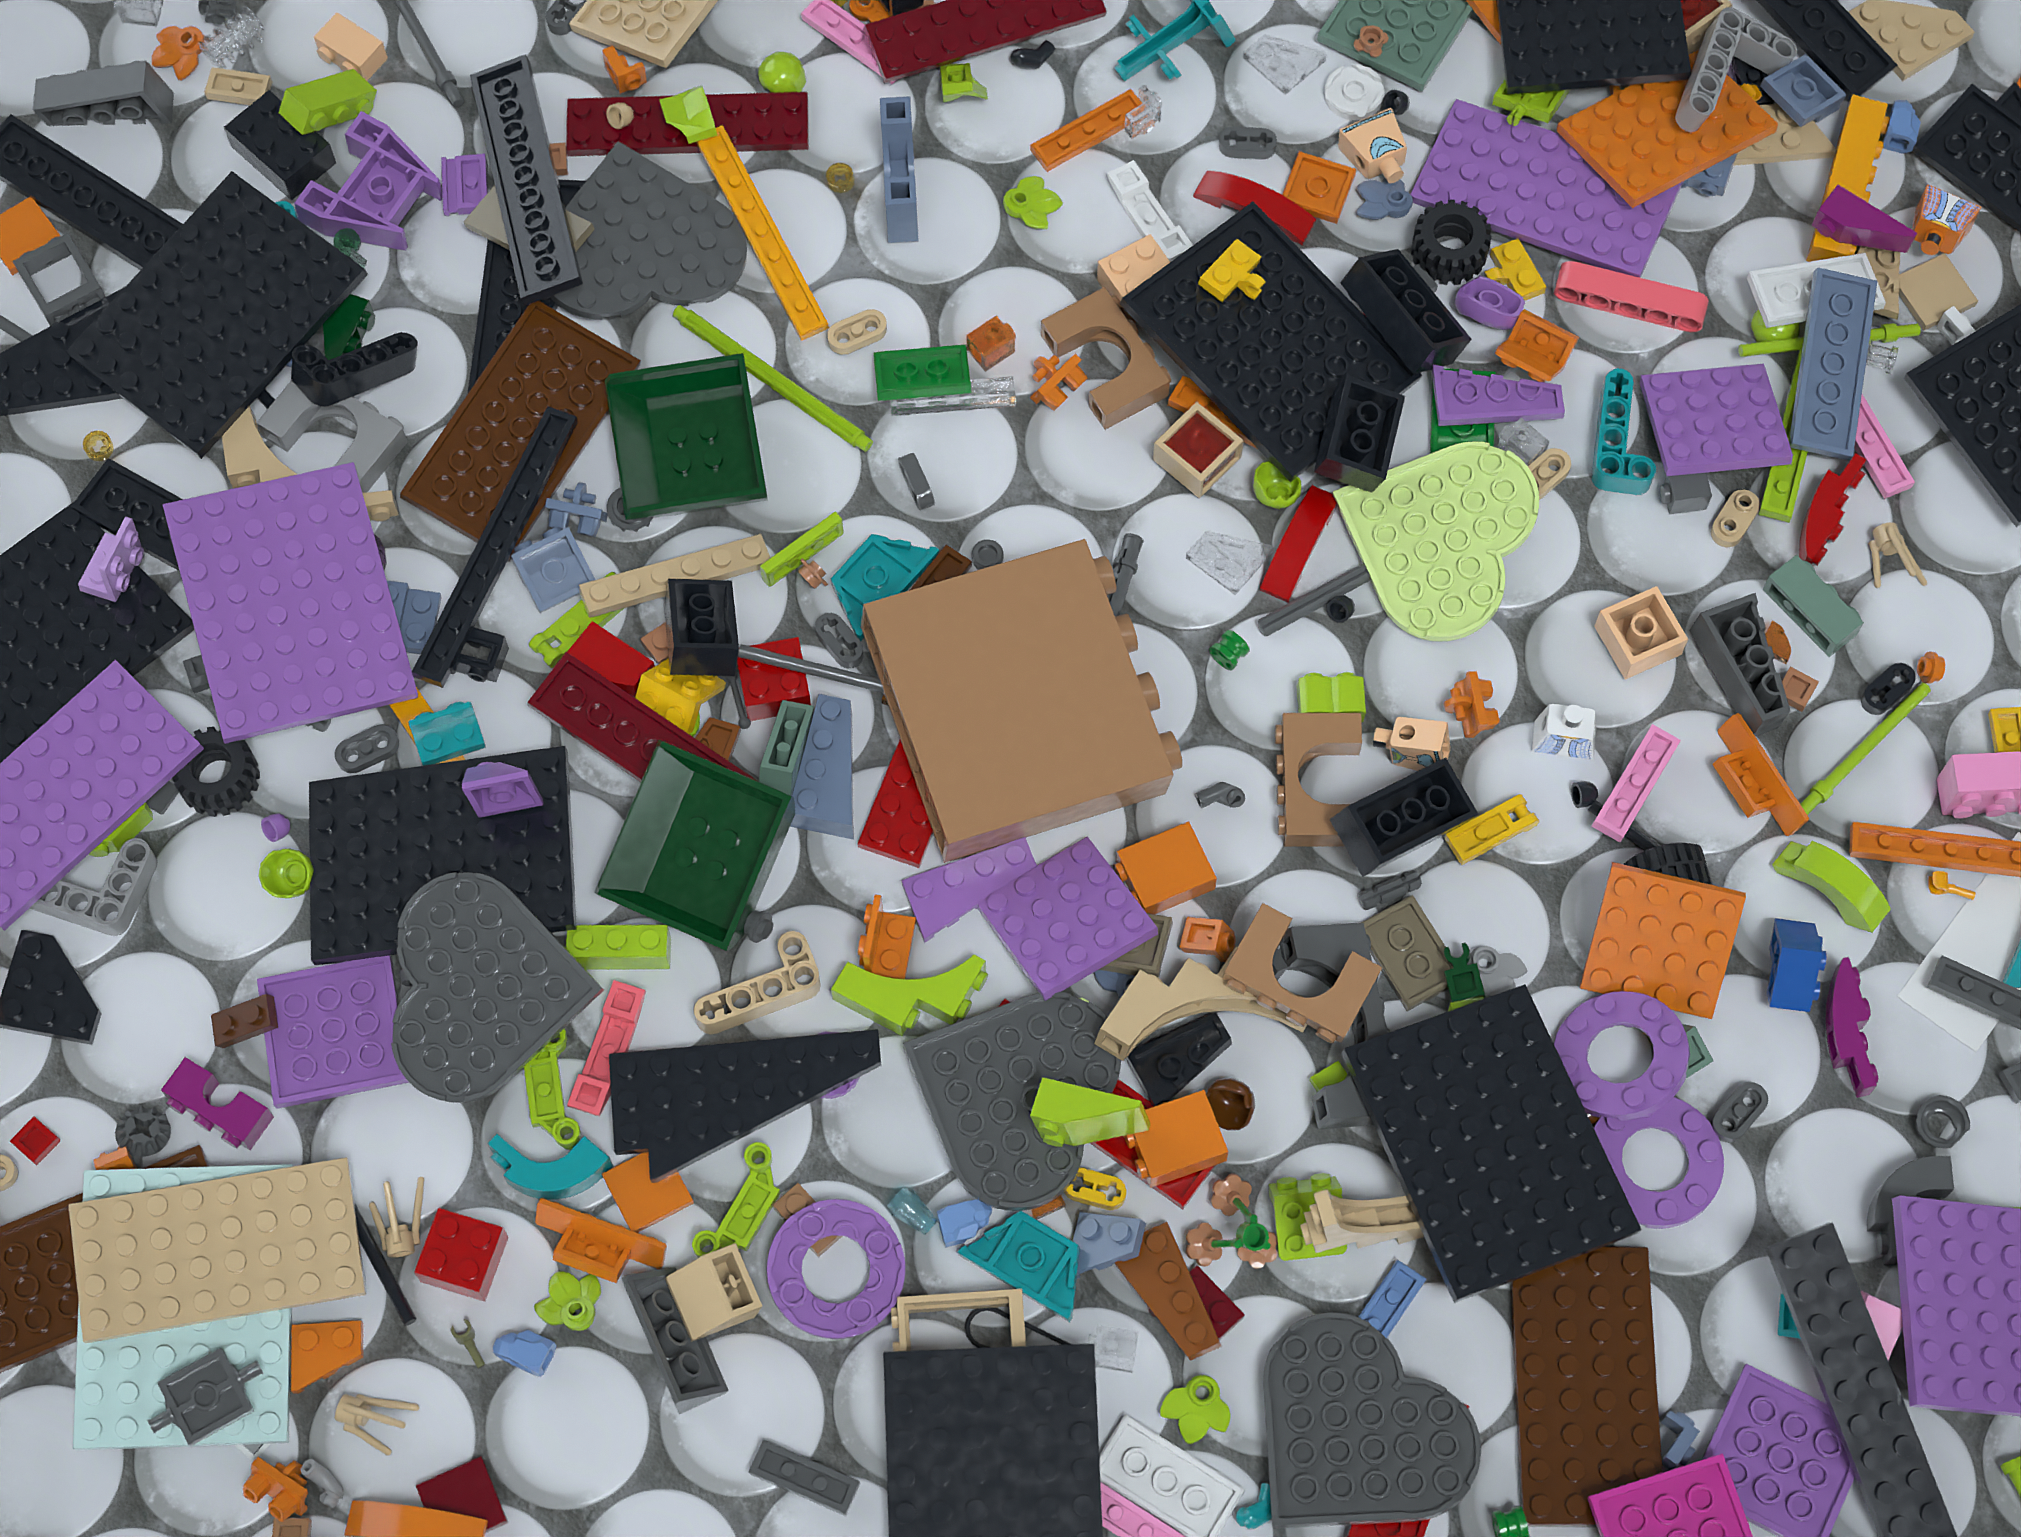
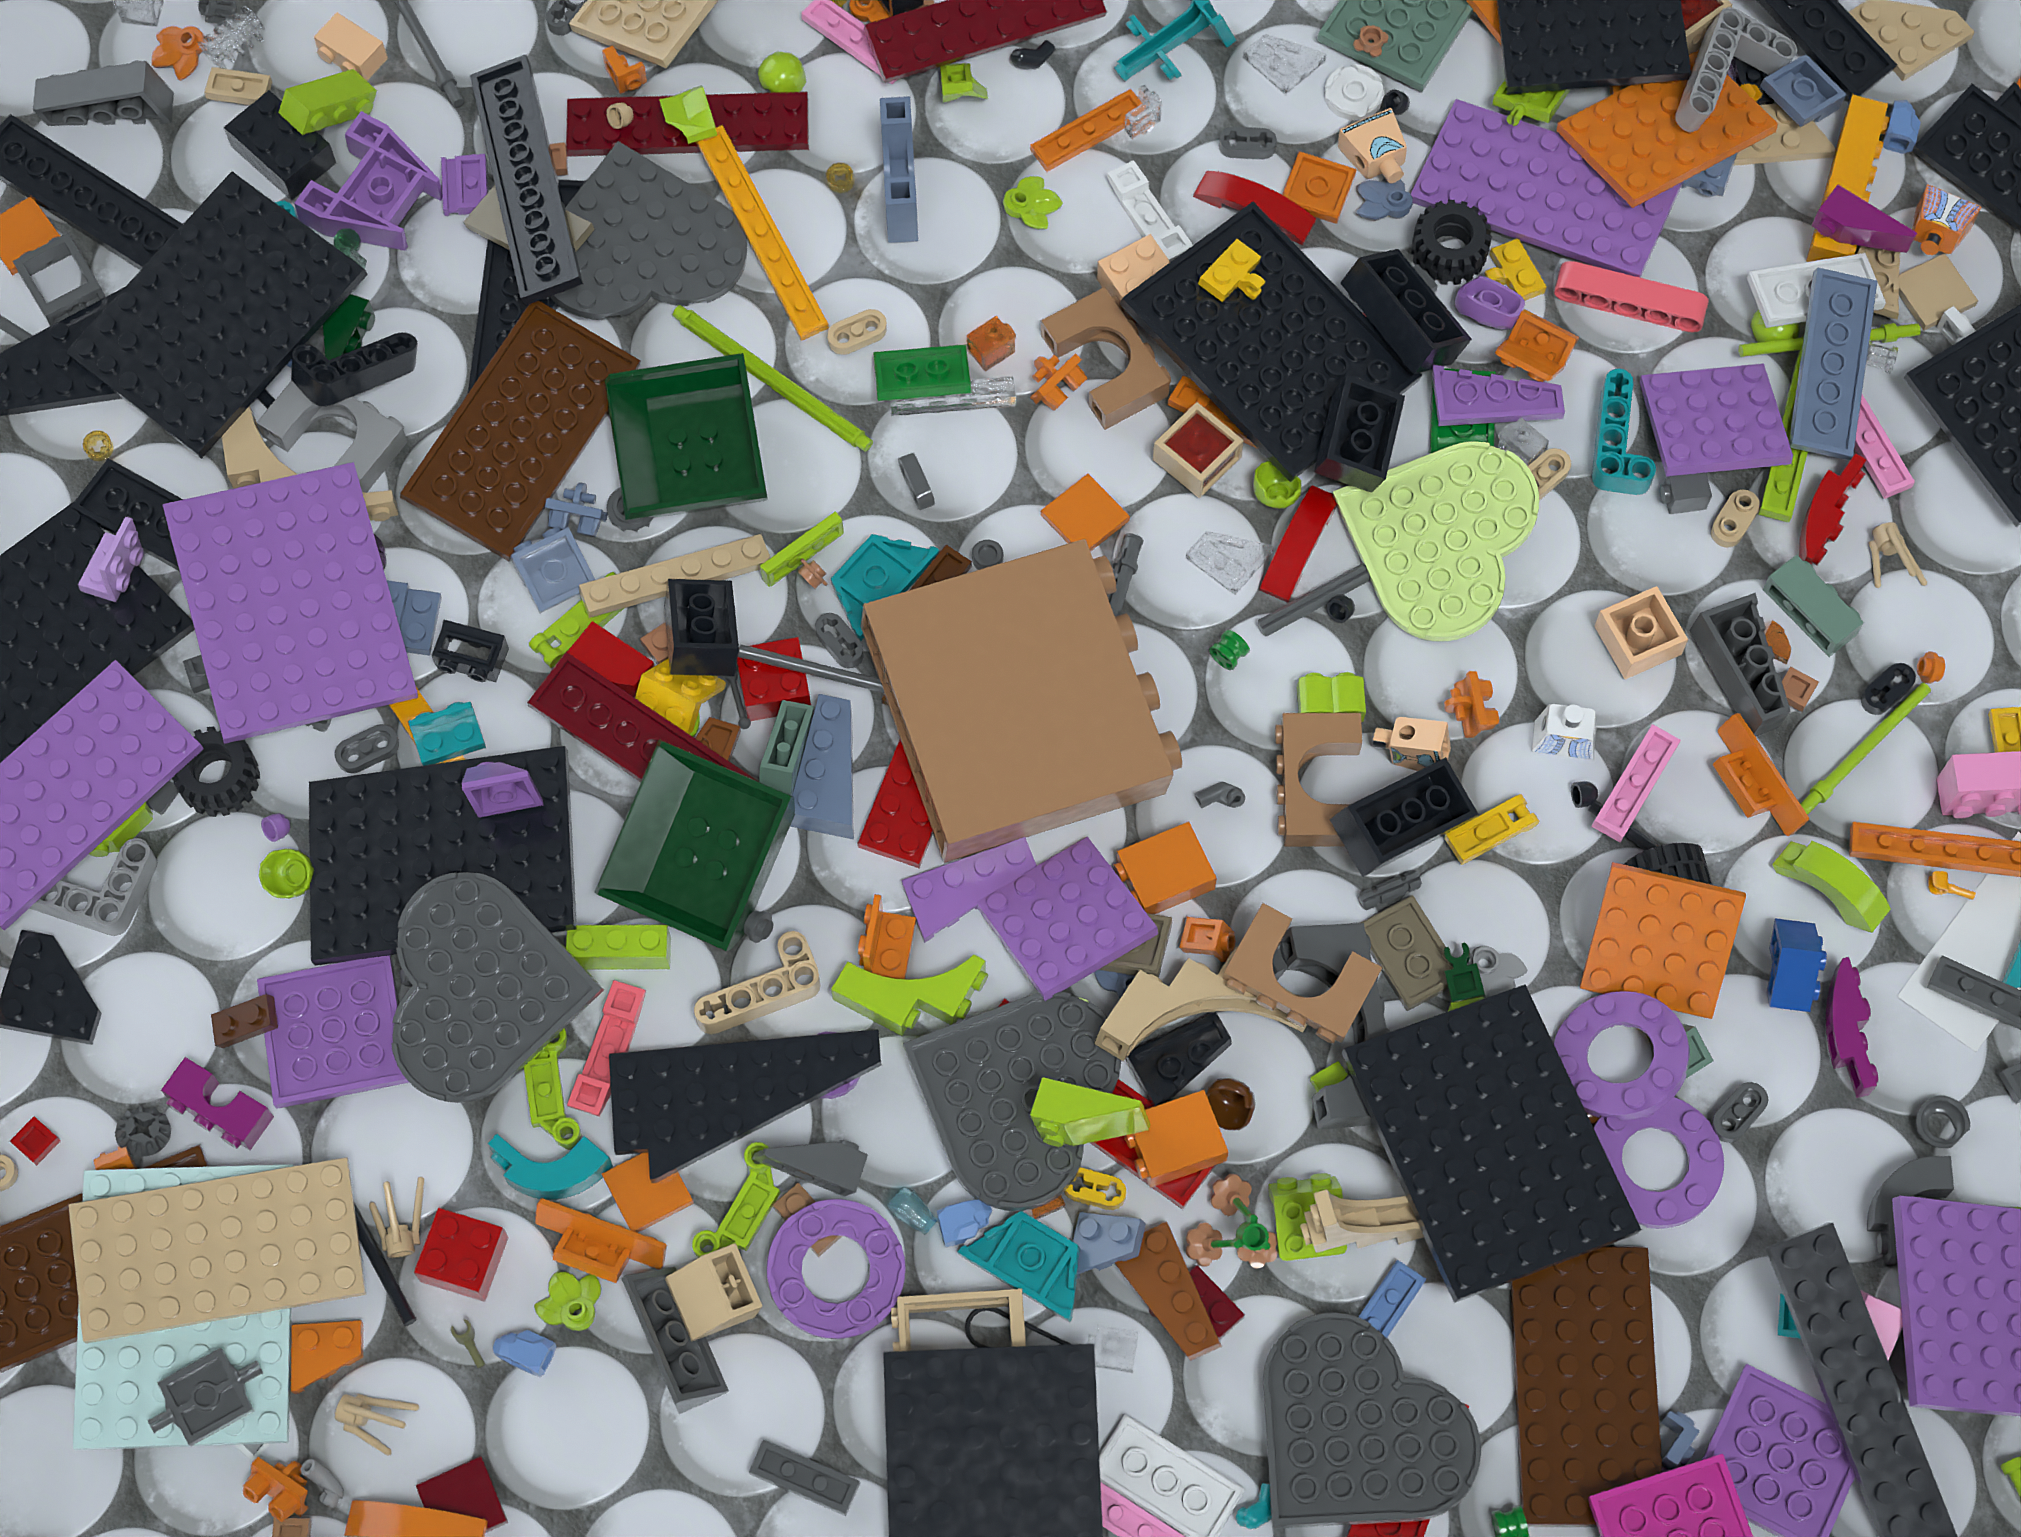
black plate [412,406,578,688] -> none
lime plate [1160,1375,1231,1444] -> none
none -> dark grey slope [752,1140,868,1197]
none -> orange tile [1041,474,1130,552]

